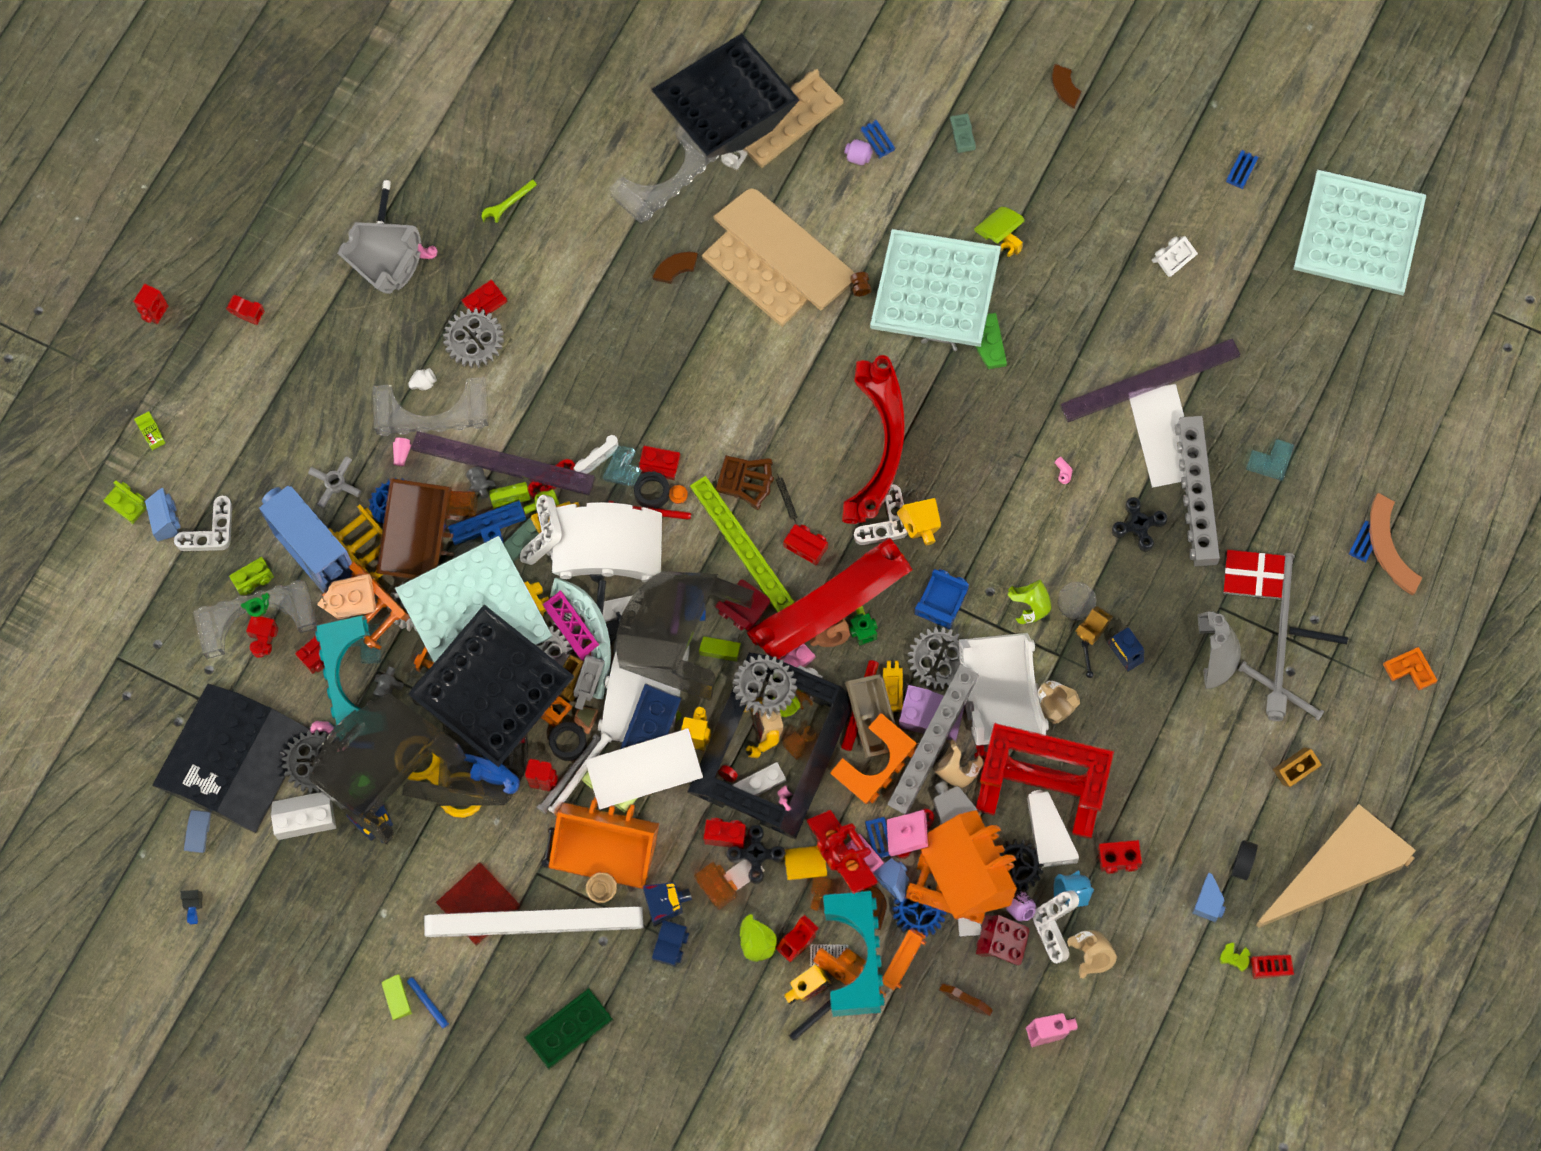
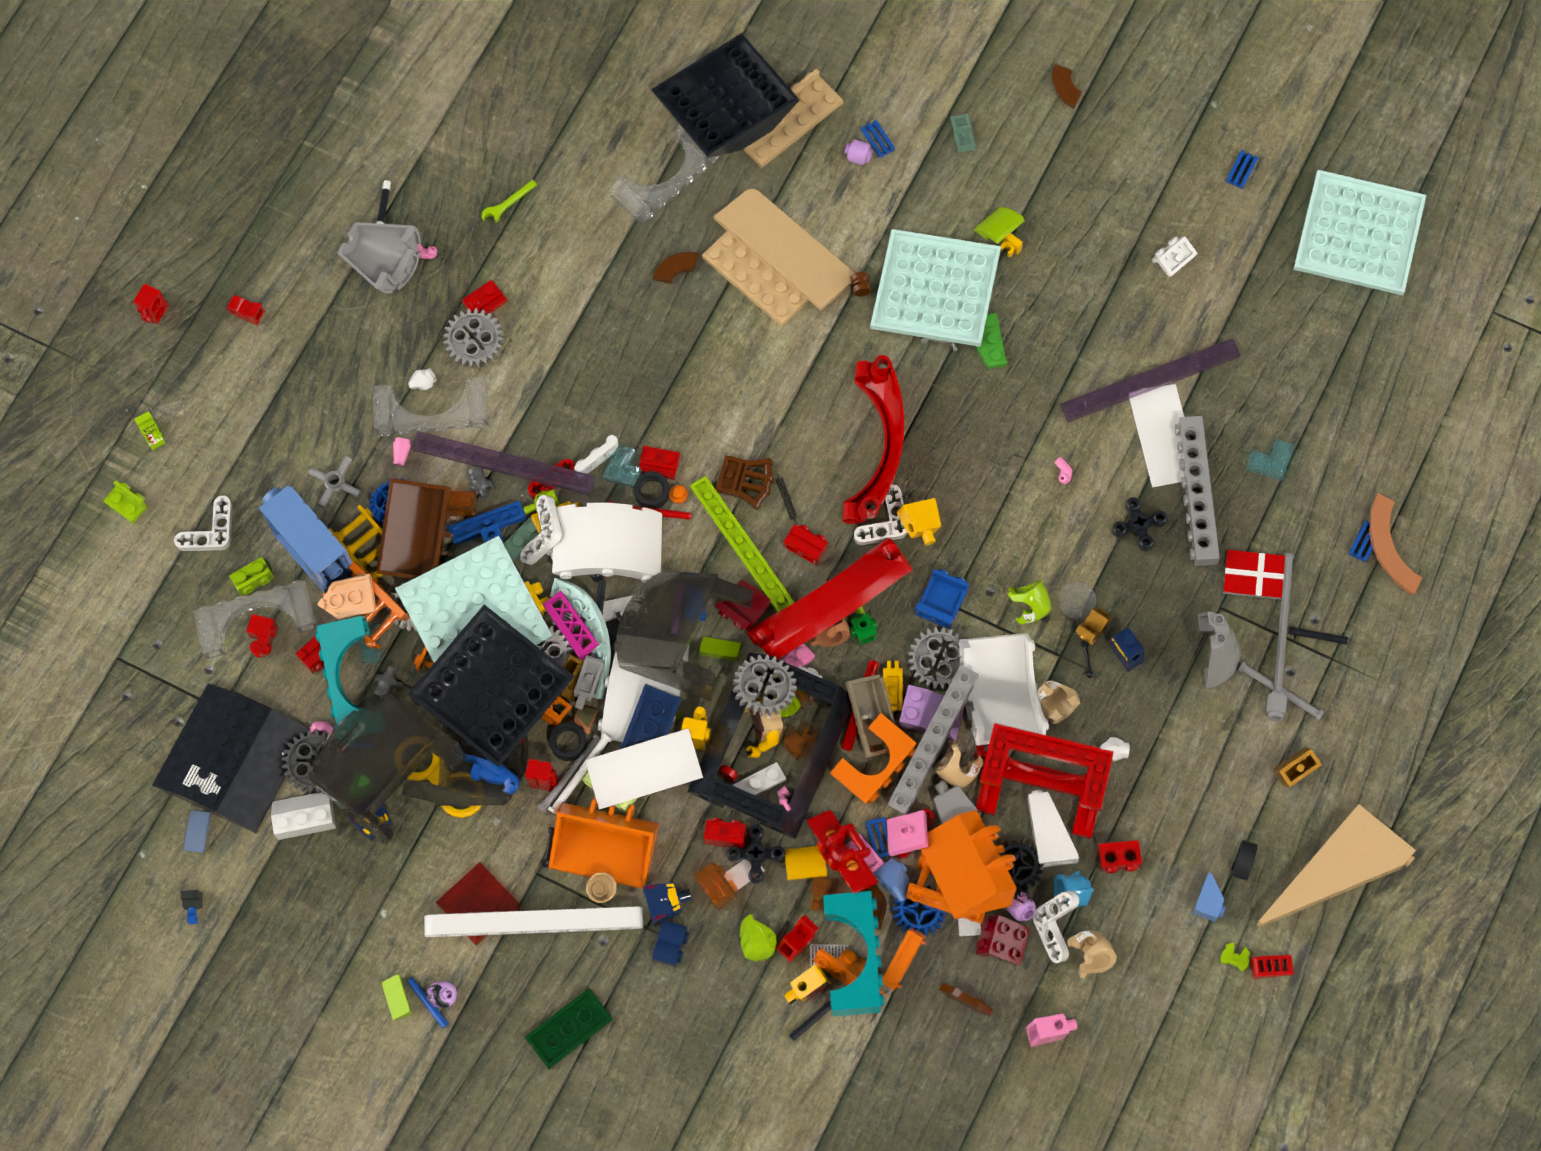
medium blue slope [145,488,181,541] -> none
green piece [241,593,270,617] -> none
lime bracket [489,482,530,509] -> none
white bracket [721,150,747,170] -> none
orange plate [1383,647,1437,691] -> none
none -> lavender head [427,981,457,1008]
none -> white rock [1100,737,1130,762]

